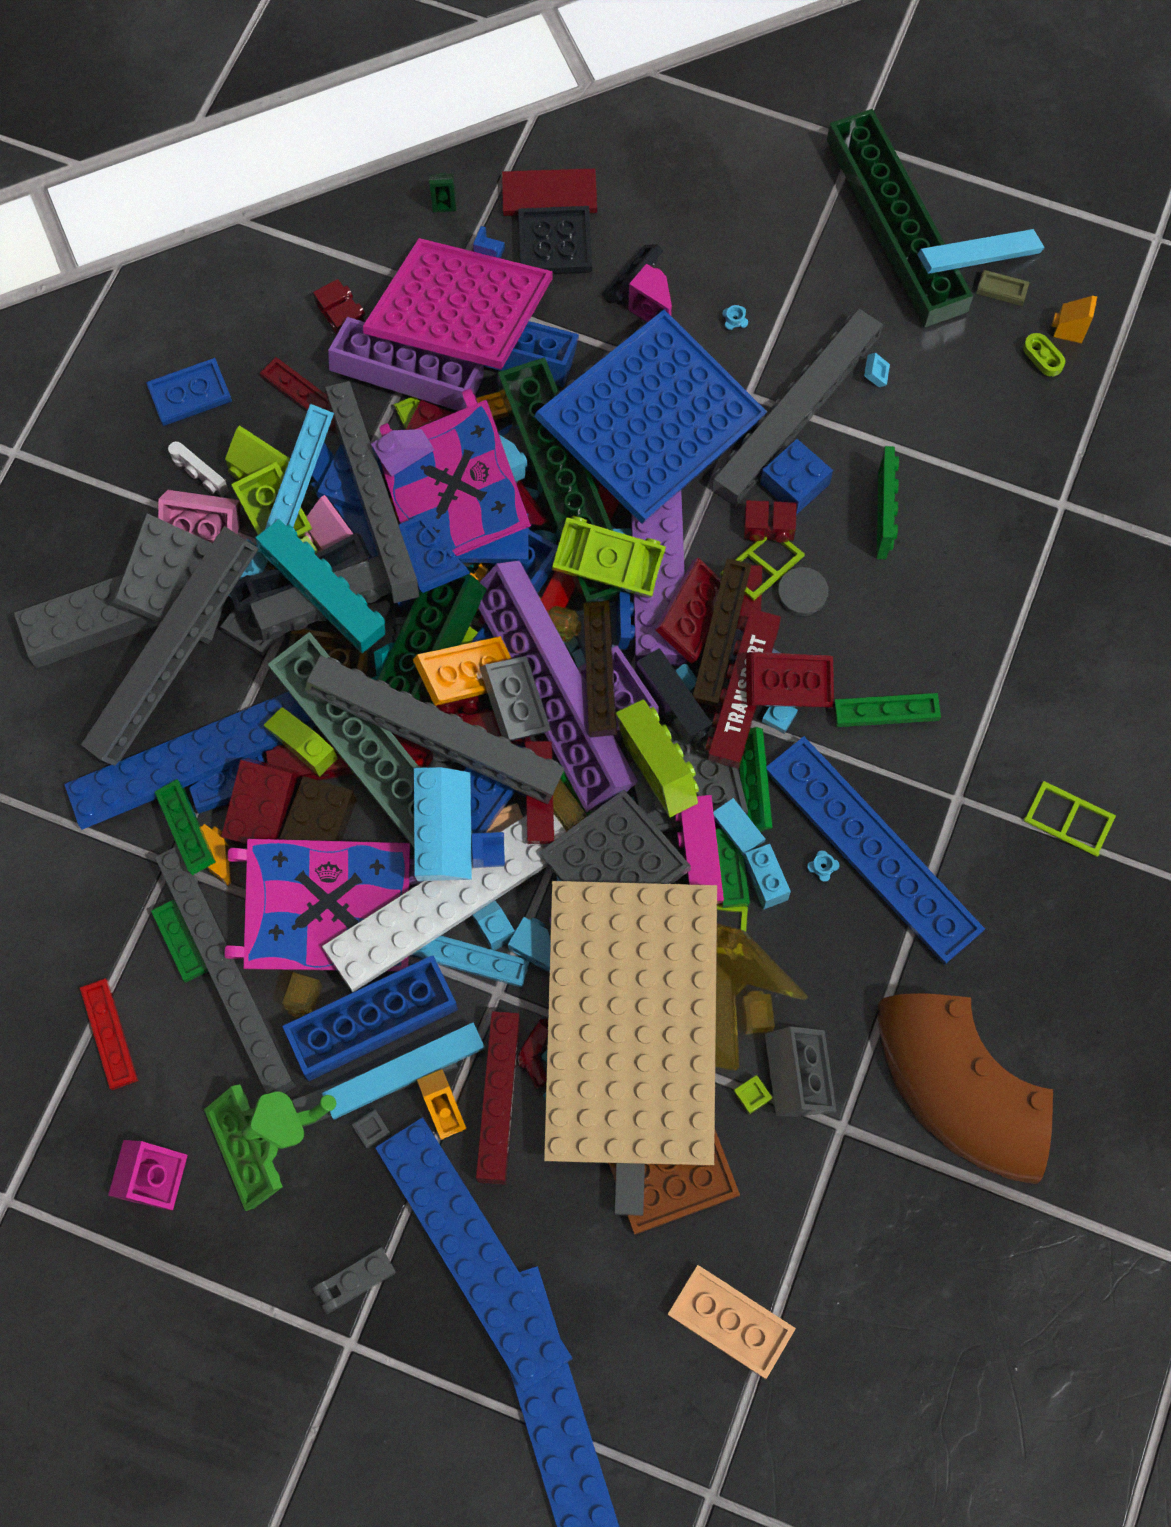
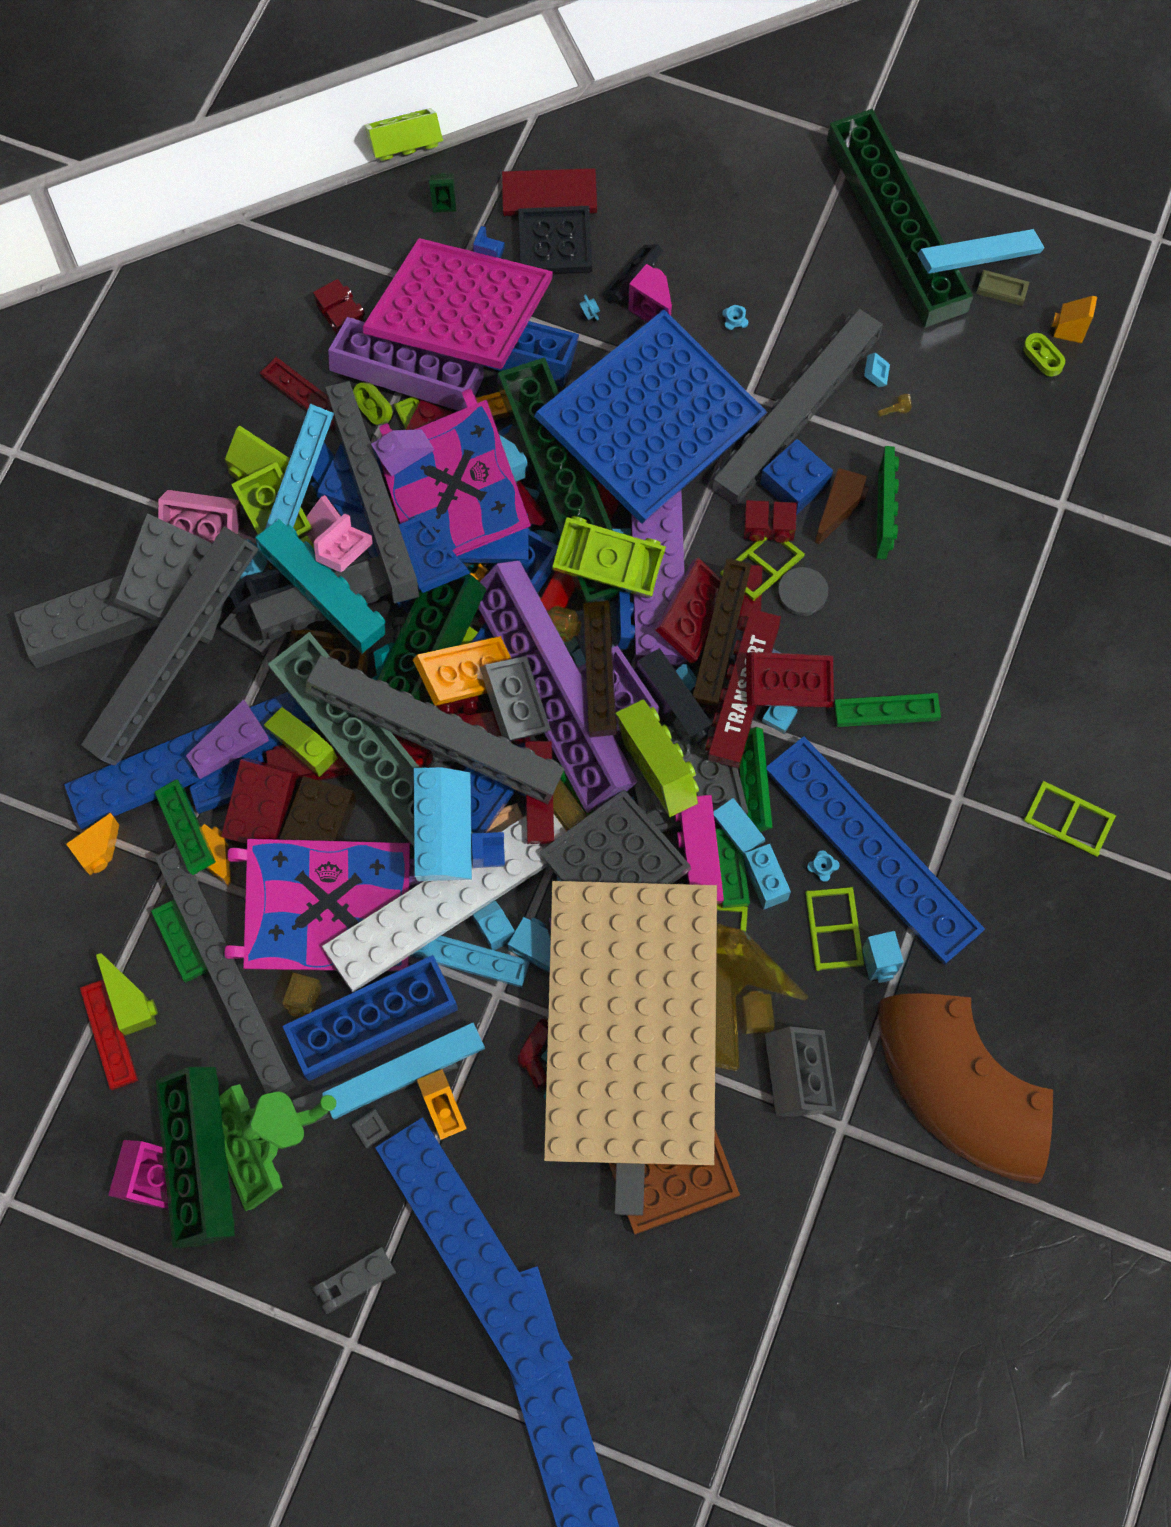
blue tile [146,358,232,426] -> none
white plate [168,442,229,498] -> none
dark red brick [476,1011,520,1185] -> none
light nougat plate [668,1265,796,1380] -> none
lime plate [733,1075,772,1115] -> none
none -> light orange slope [66,813,119,875]
none -> lime slope [96,953,158,1036]
none -> dark green brick [155,1067,235,1248]
none -> medium lavender wing [186,700,269,779]
none -> bright pink bracket [314,514,373,572]
none -> lime plate [353,383,392,425]
none -> lime slope [364,108,443,161]
none -> medium azure plate [580,294,600,321]
none -> lime window [805,887,864,971]
none -> reddish brown slope [815,468,869,544]
none -> medium azure brick [862,931,904,983]
none -> clear yellow hand [878,394,912,417]

